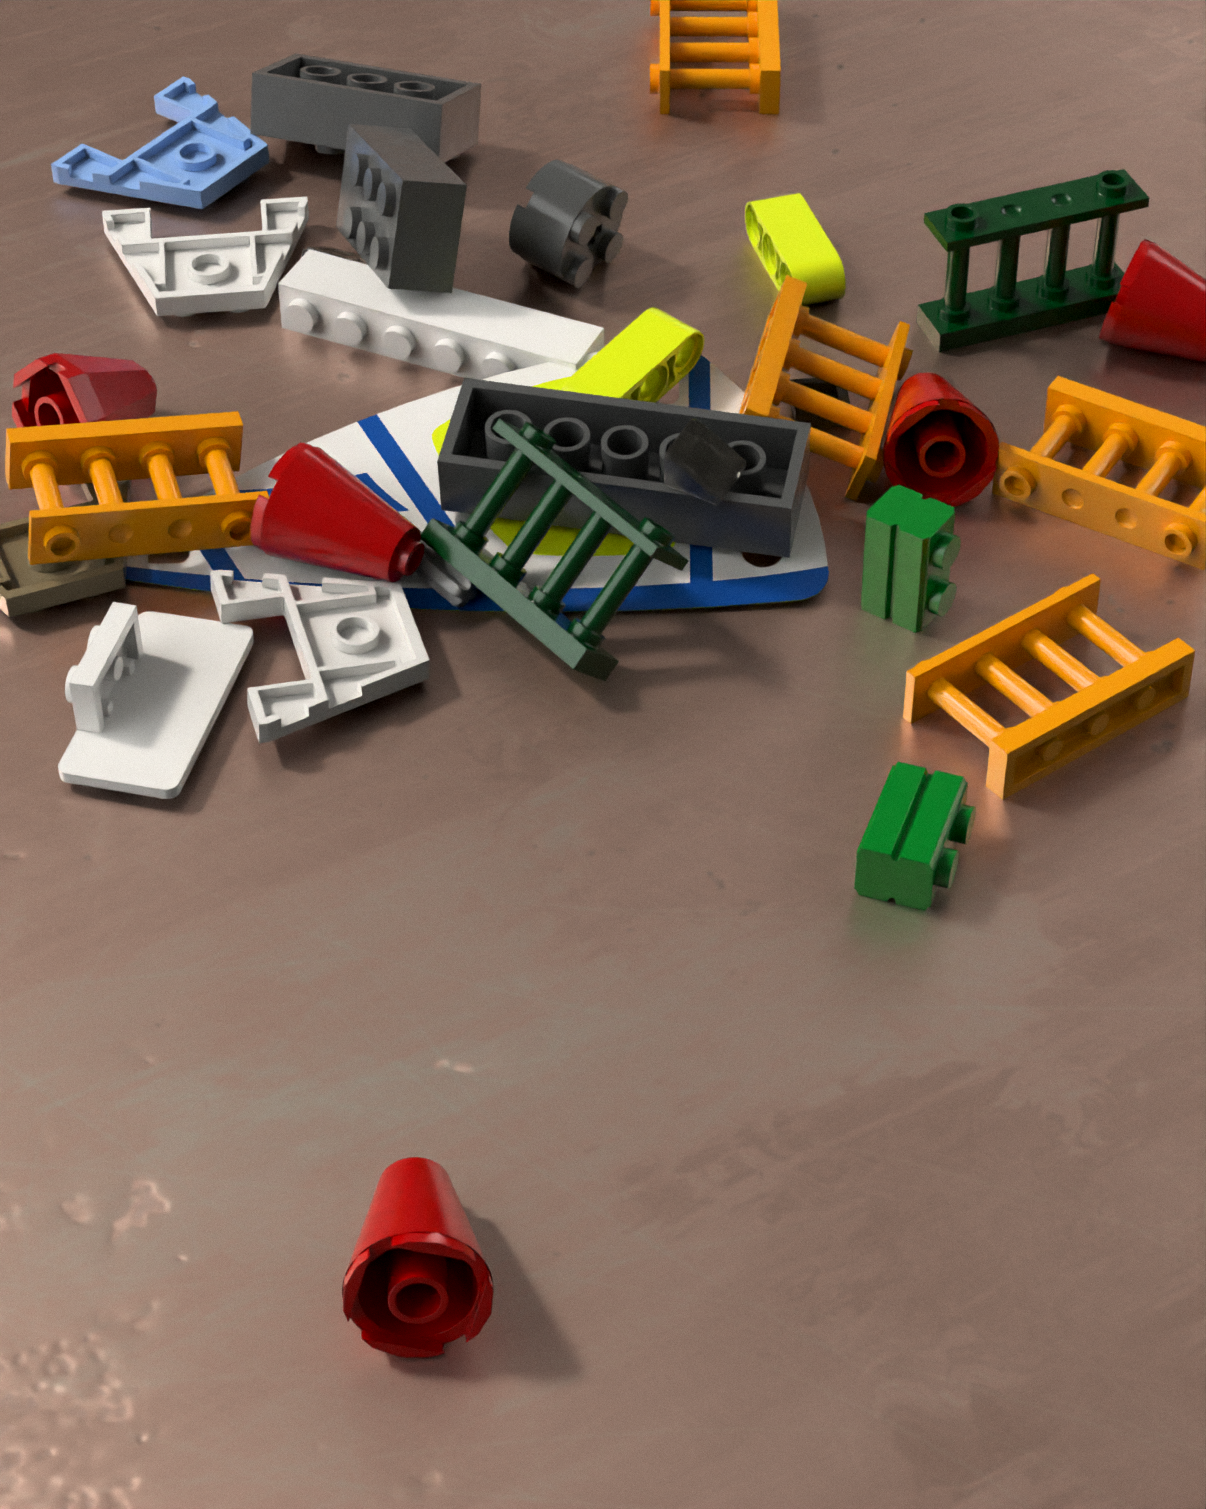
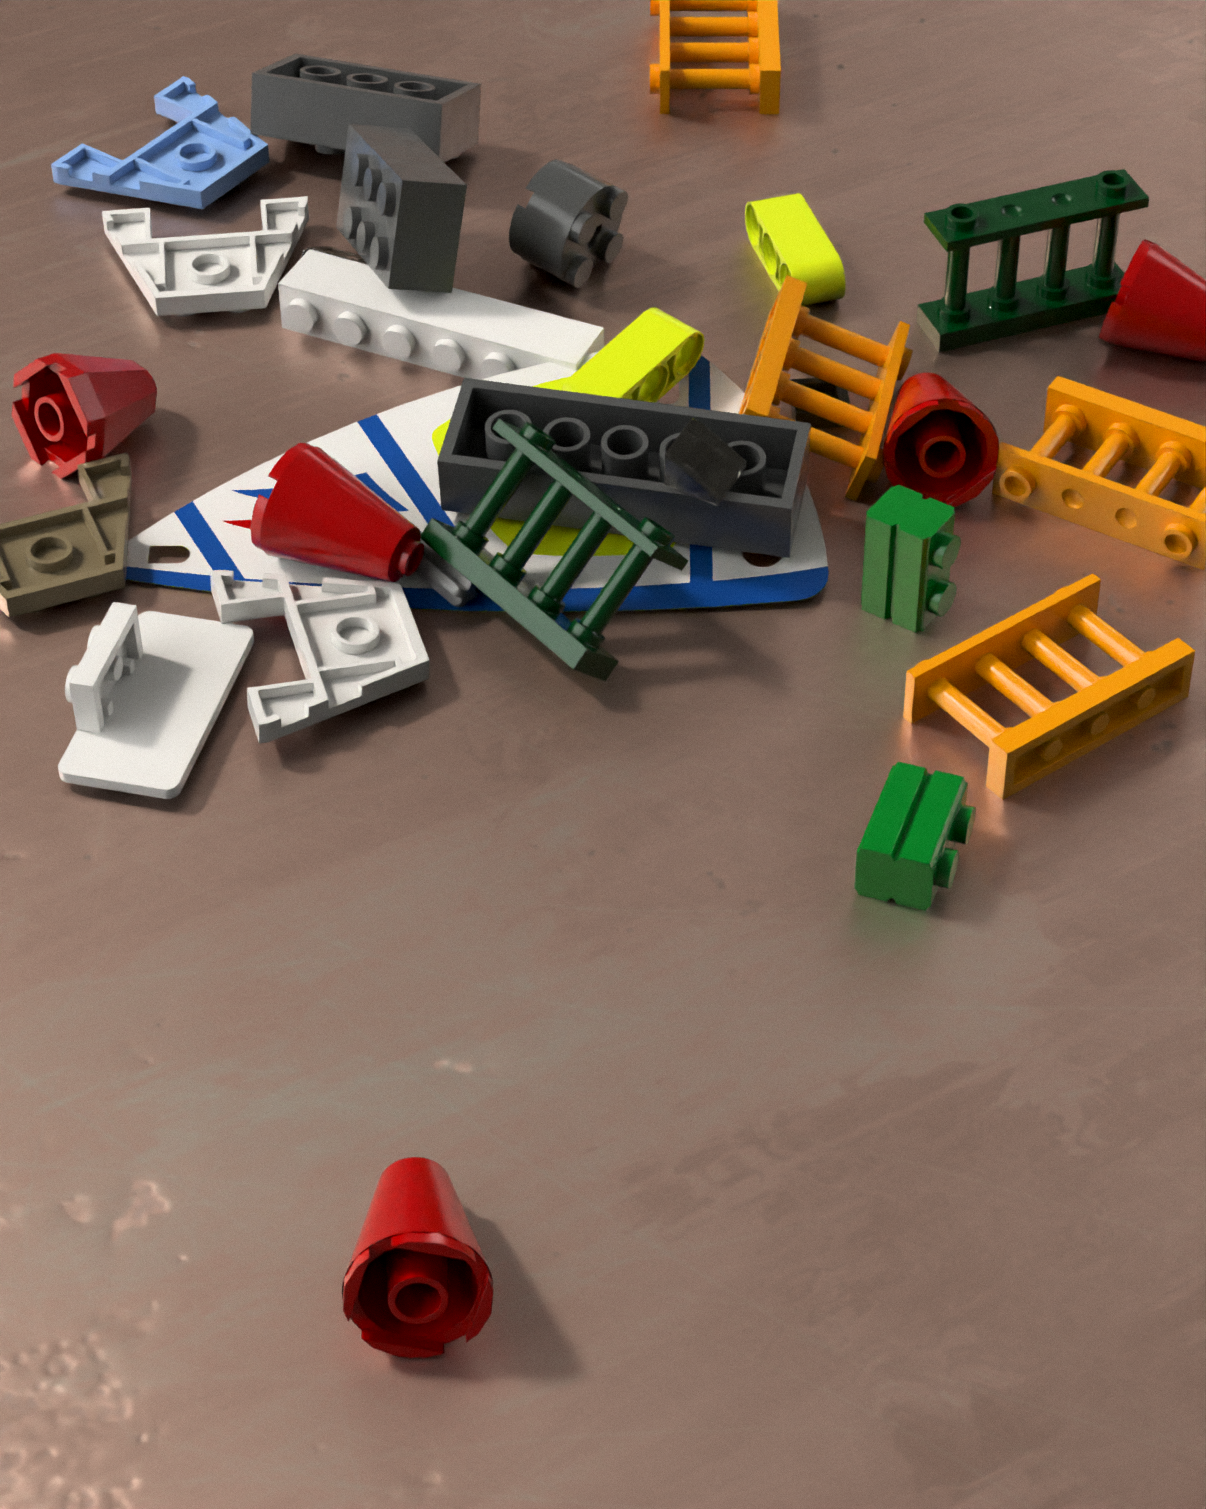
light orange fence [5,411,269,565] -> none

